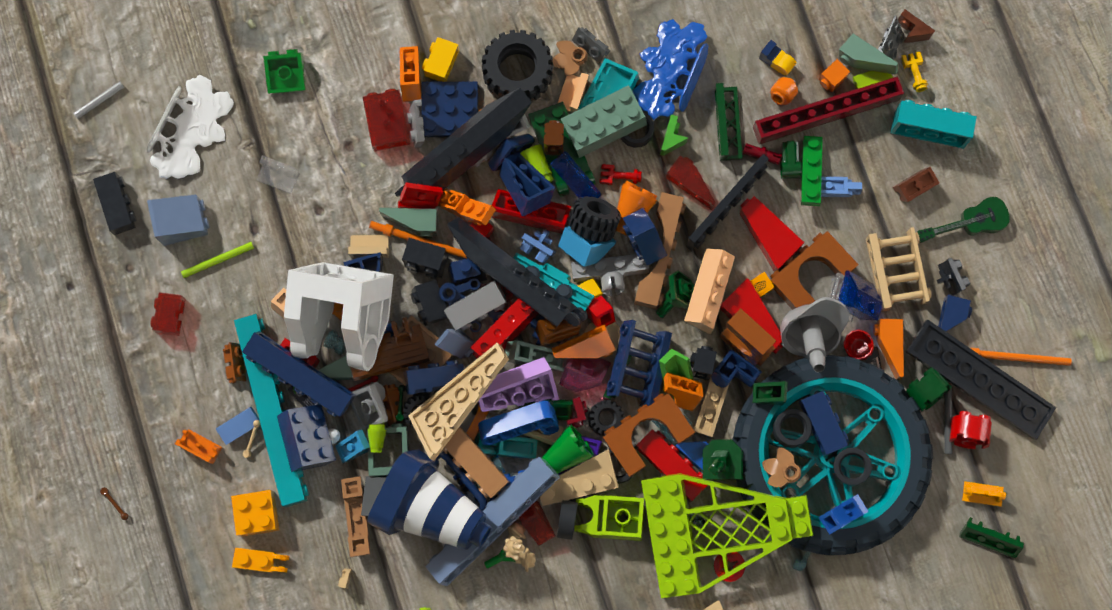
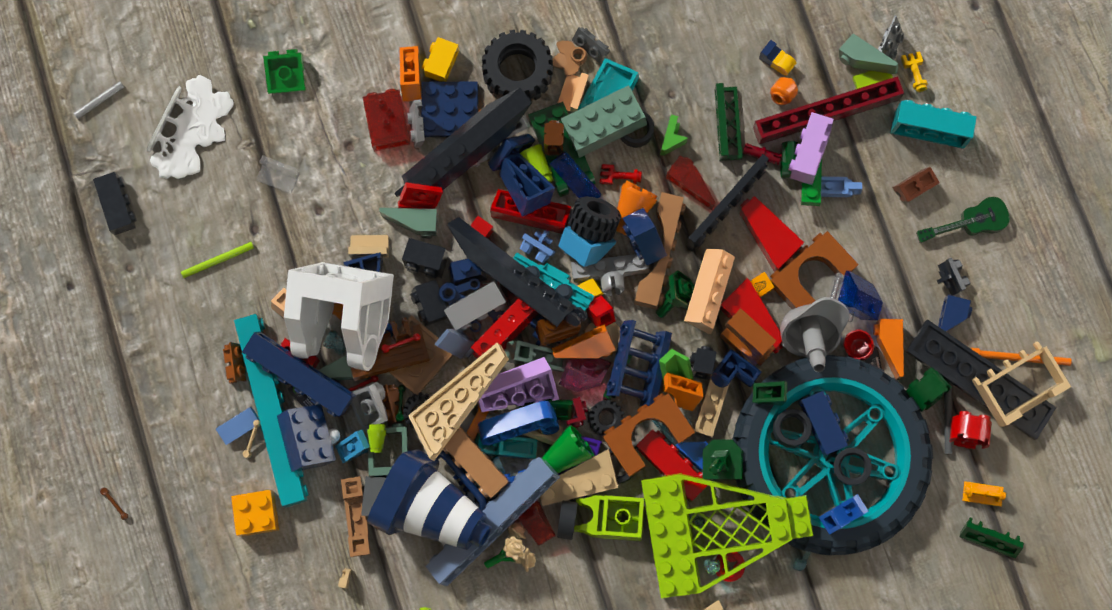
sand blue slope [147,195,210,246] -> none
clear red brick [151,292,186,336] -> none
orange hinge [175,429,223,464] -> none
light orange hinge [232,548,290,573] -> none
orange bar [369,221,467,259] -> none
dark blue wedge [404,360,464,395] -> none
orange slope [438,188,496,226] -> none
blue plant [633,19,708,120] -> none
medium nougat plate [762,447,801,487] -> none
orange brick [819,59,850,92] -> none
tan fence [866,227,931,312] -> none
copper slope [898,9,935,43] -> none
none -> red hinge [381,333,420,353]
none -> clear light blue arm [703,559,720,575]
none -> lavender wedge [789,112,834,185]
none -> tan hinge [972,342,1071,427]

